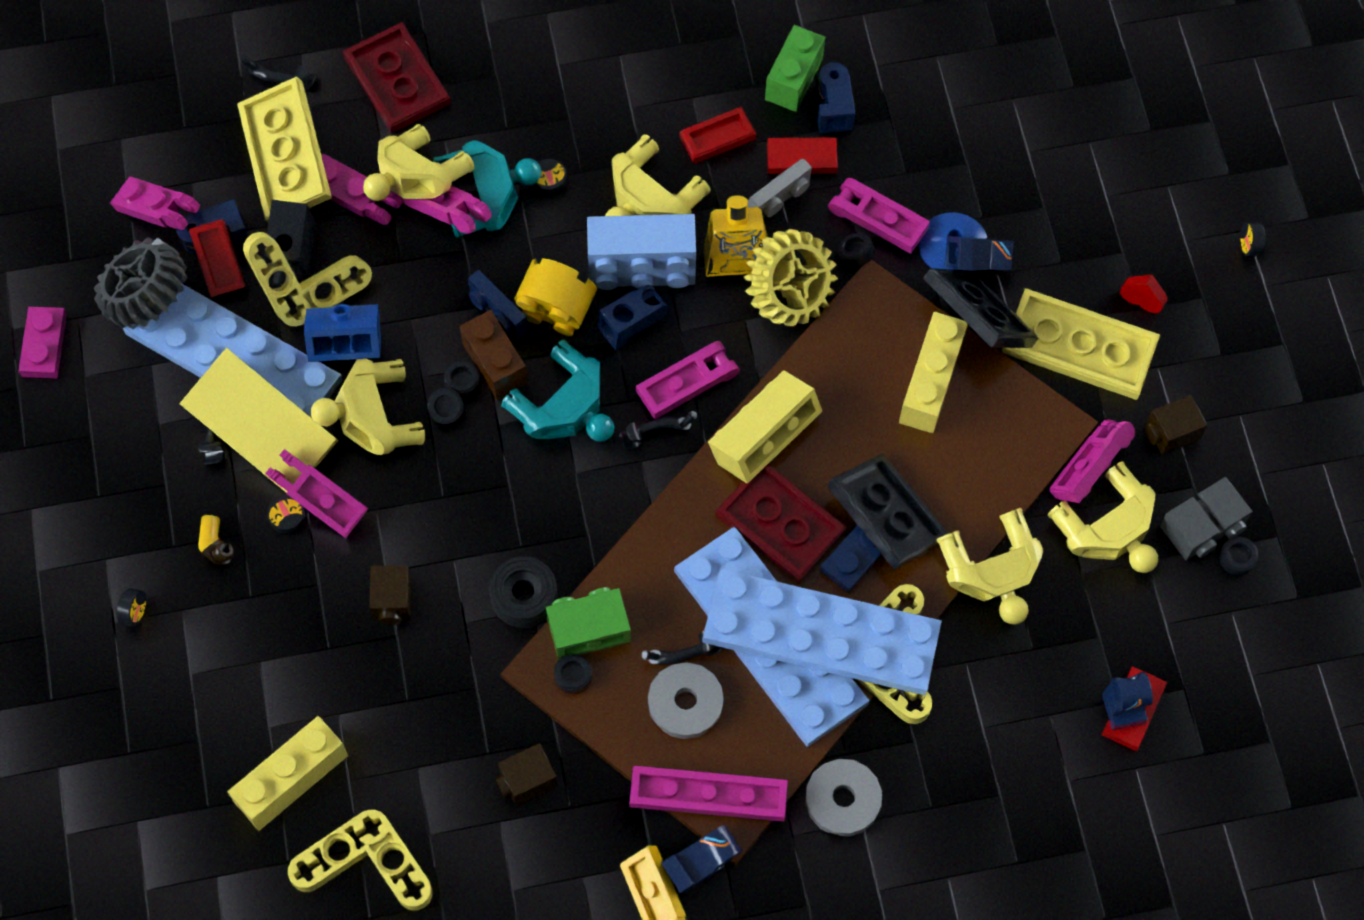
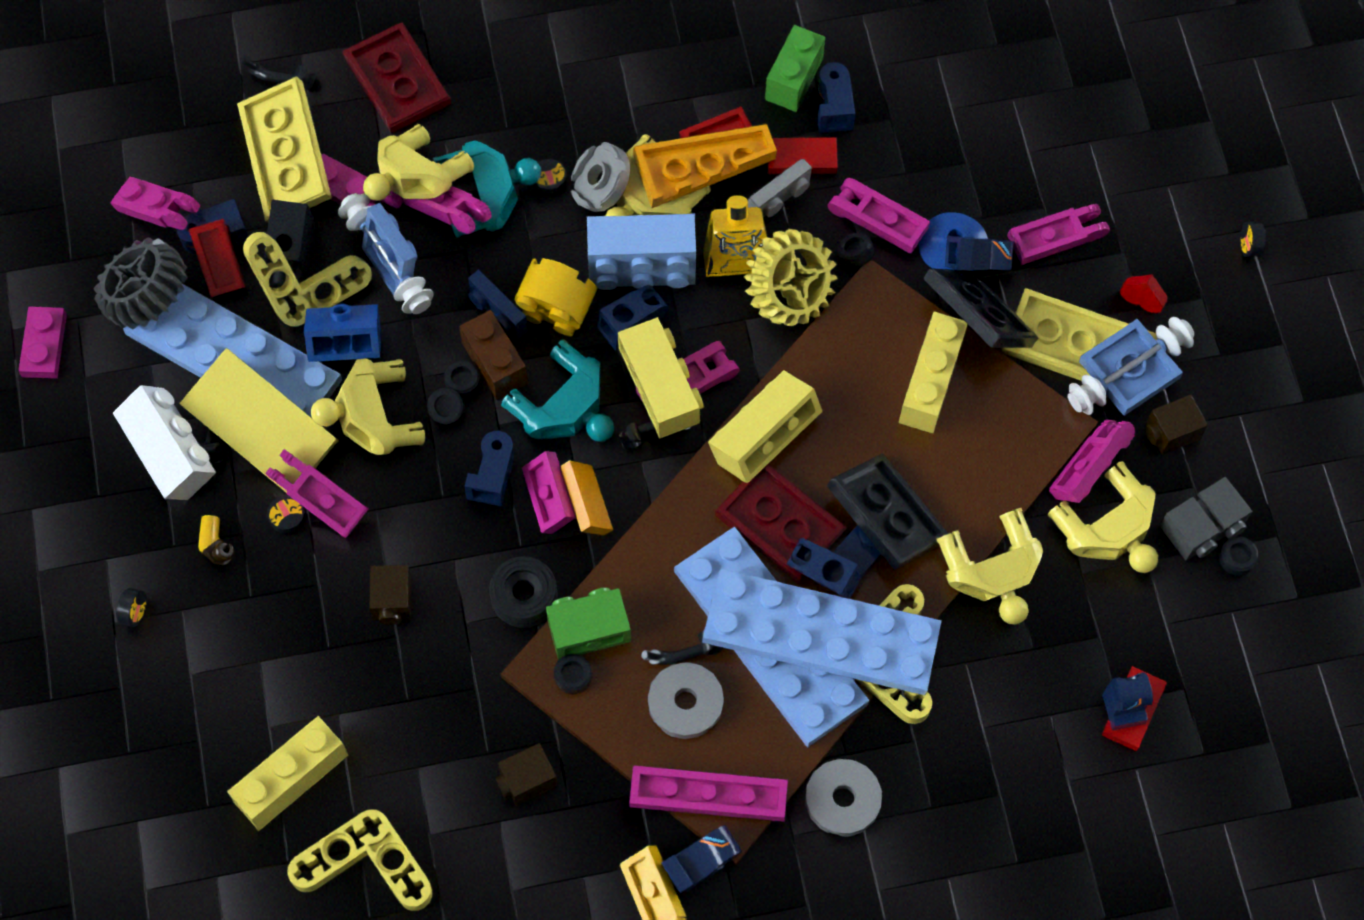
none -> white brick [113,385,216,500]
none -> plate [338,193,434,314]
none -> dark blue leg [465,431,514,506]
none -> dark pink plate [522,451,576,534]
none -> light orange tile [560,460,613,536]
none -> light grey tile [571,142,630,212]
none -> light yellow brick [618,317,704,439]
none -> light orange wing [633,124,777,208]
none -> dark blue leg [786,538,865,599]
none -> dark pink hinge [1007,204,1110,265]
none -> medium blue plate [1068,317,1194,416]

